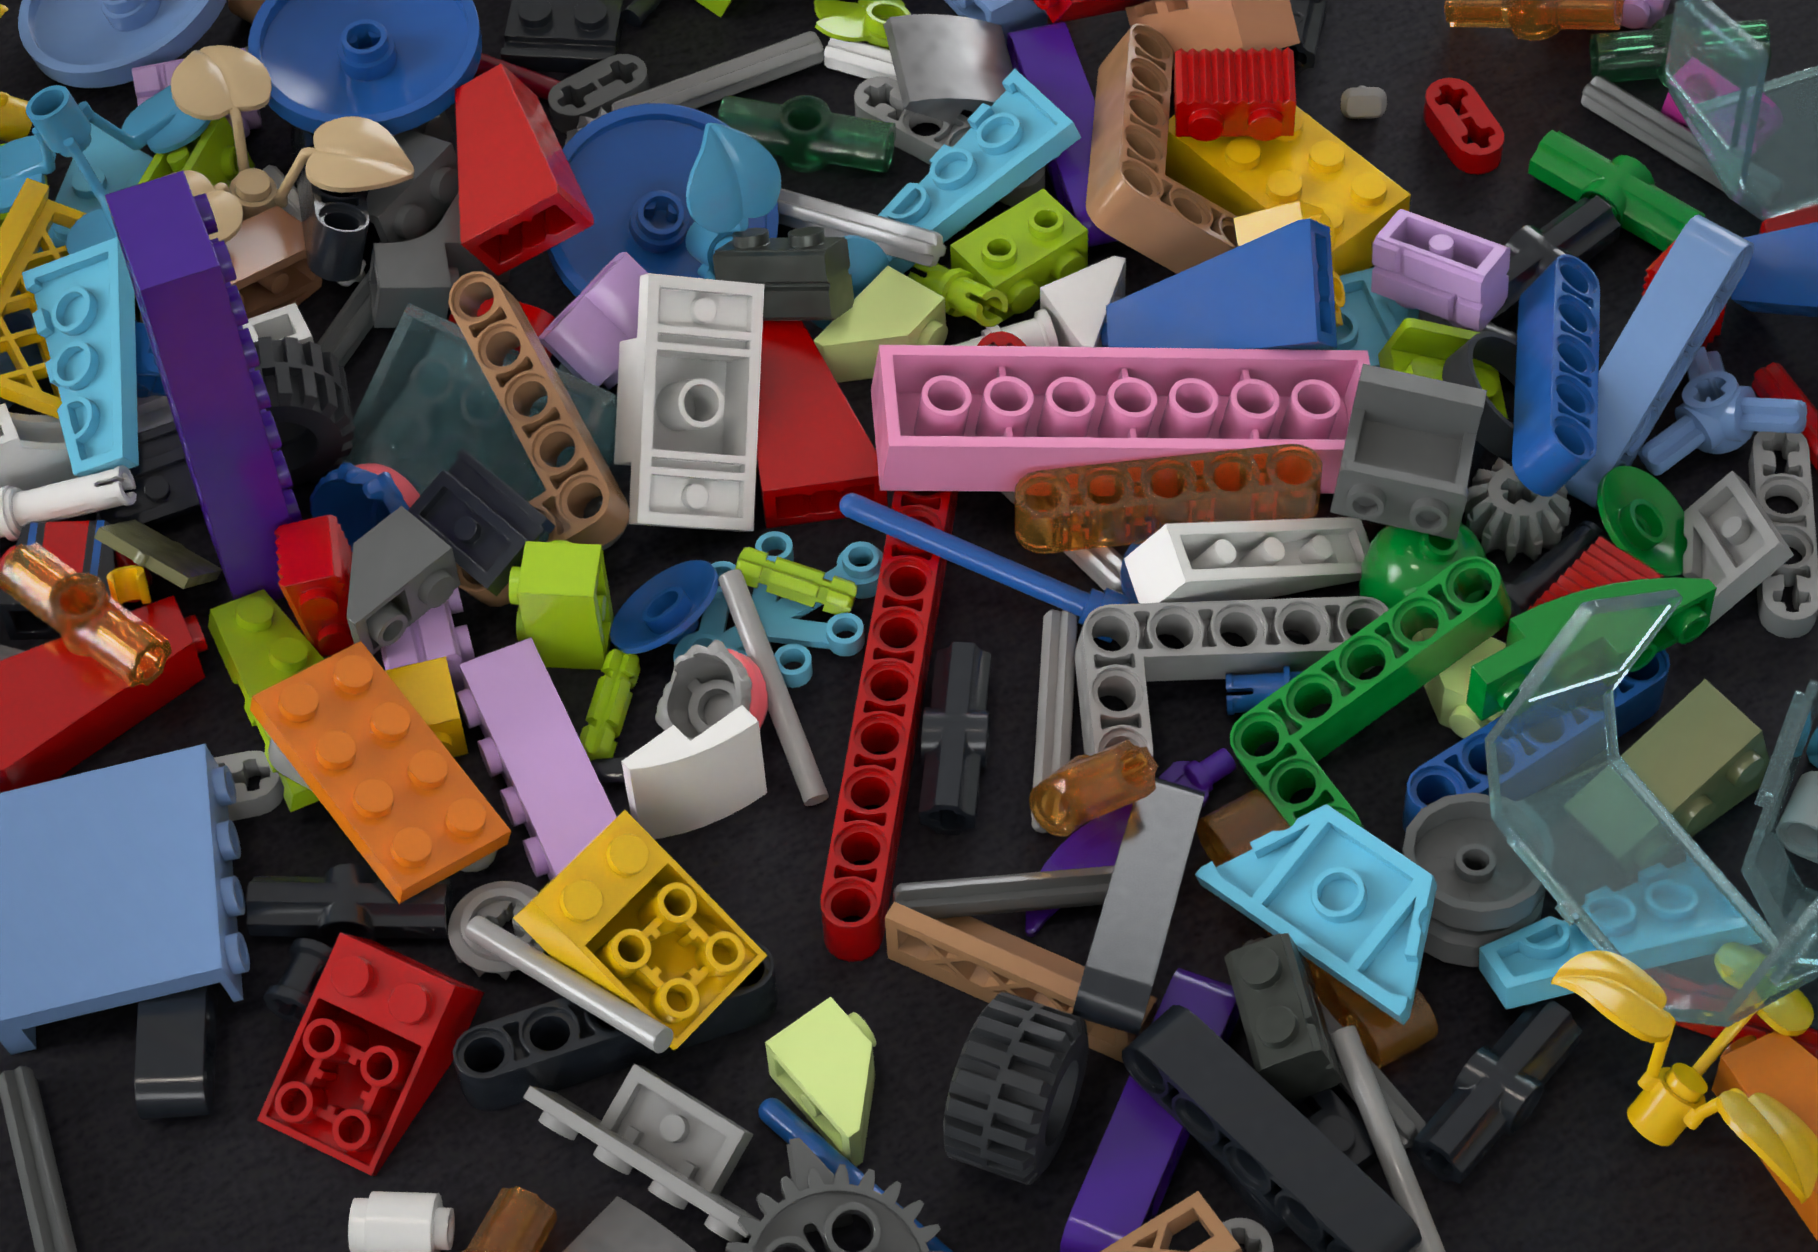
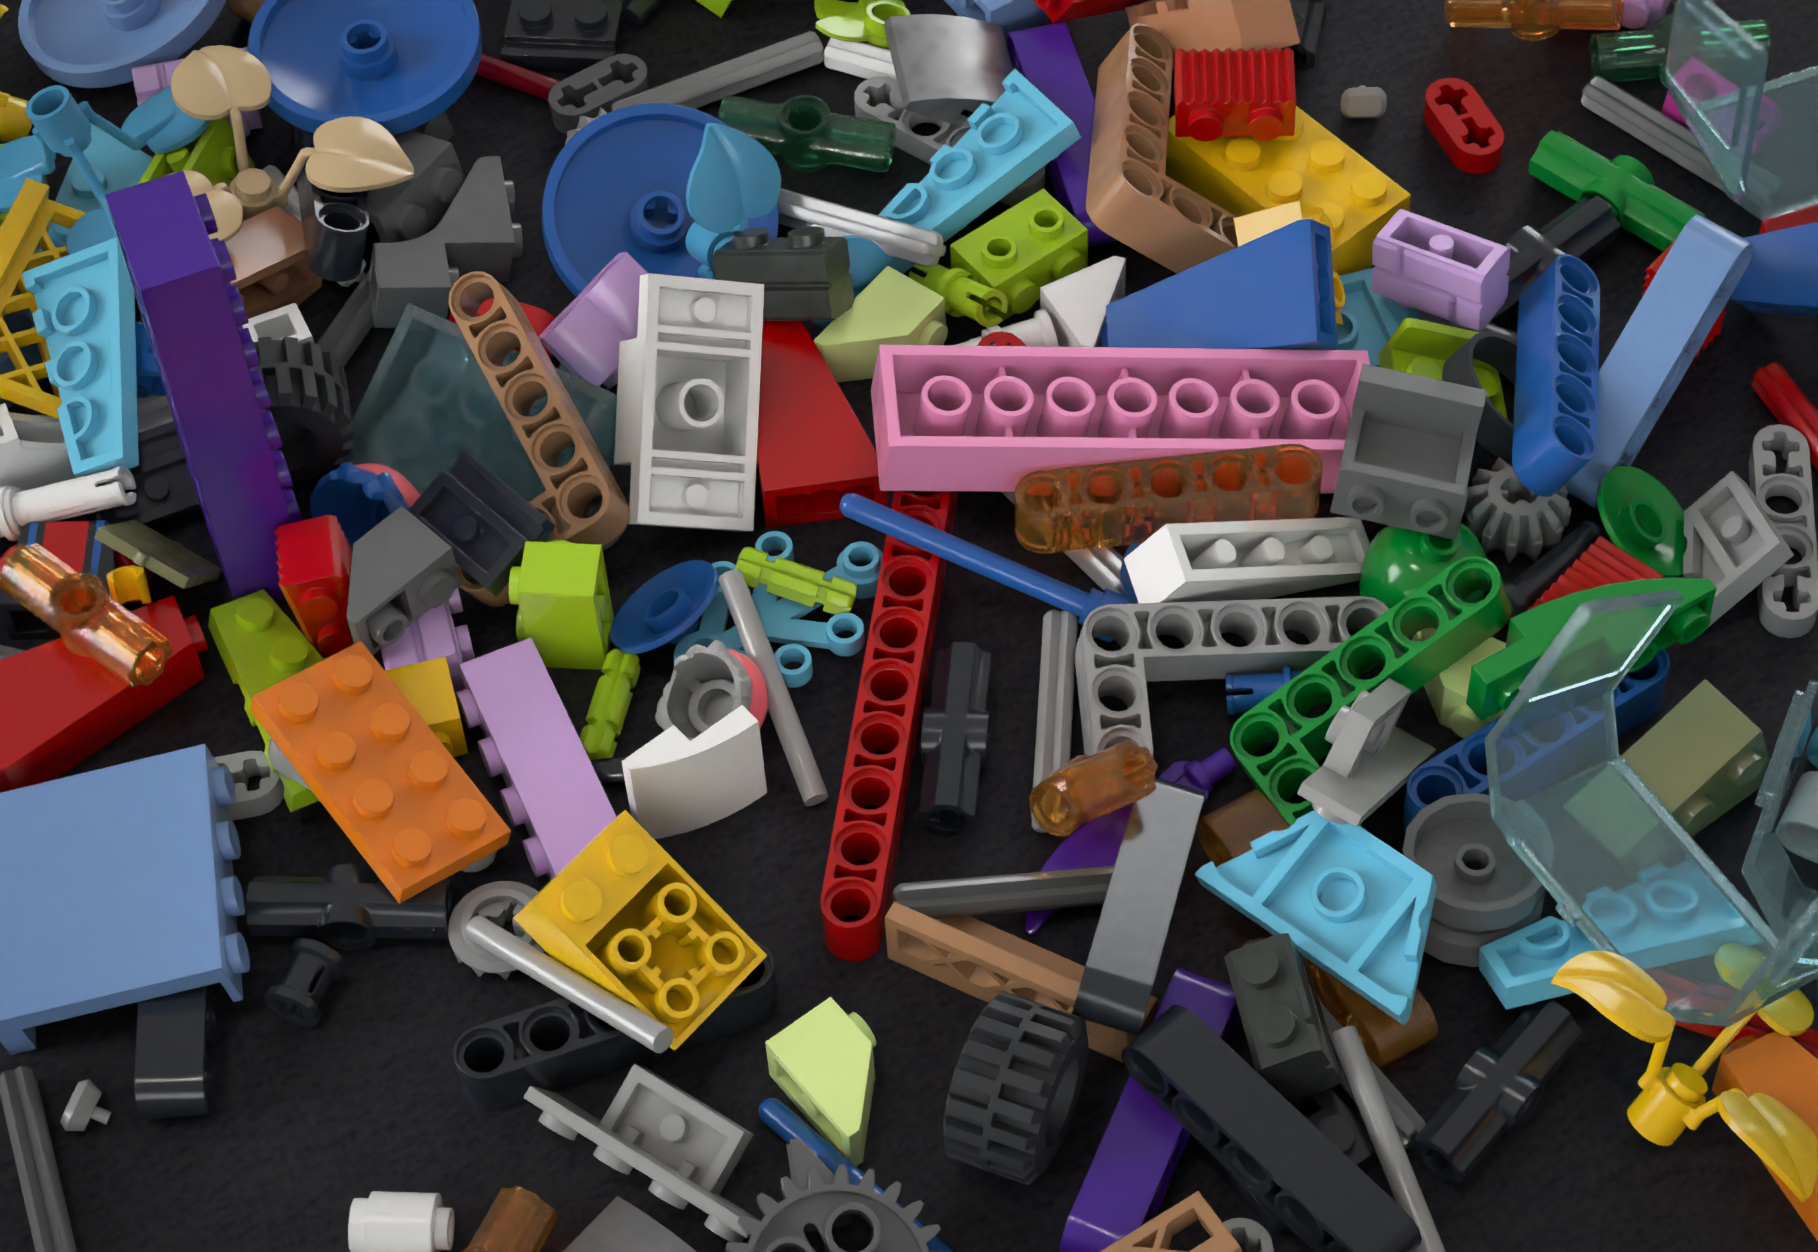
red slope [257,932,485,1176] -> none
red slope [455,63,594,276] -> none
medium blue bush [1638,346,1807,476] -> none
none -> light grey rock [60,1079,112,1131]
none -> light grey bracket [1297,678,1437,827]

